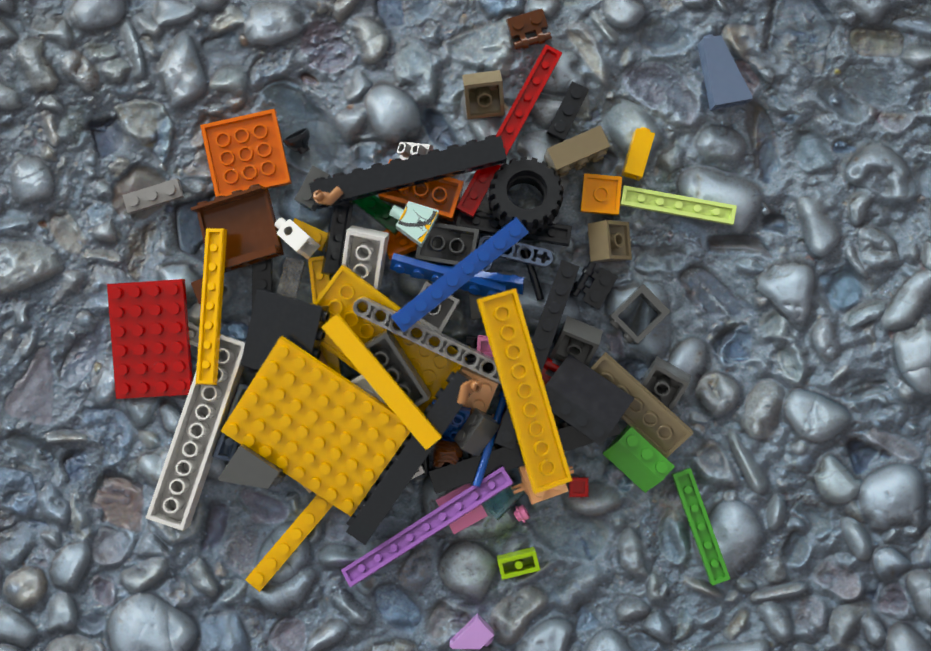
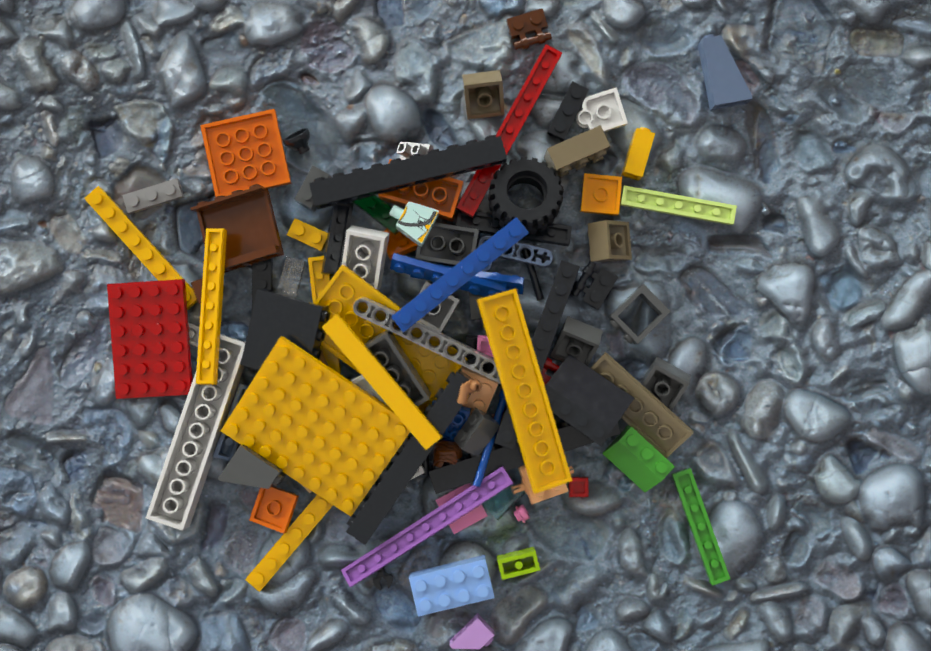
white torso [275,217,321,260] -> none
medium nougat arm [313,186,344,205] -> none
none -> yellow plate [84,186,198,310]
none -> orange plate [249,486,299,534]
none -> black bar [373,567,393,591]
none -> light blue brick [409,555,495,617]
none -> white plate [576,87,628,132]

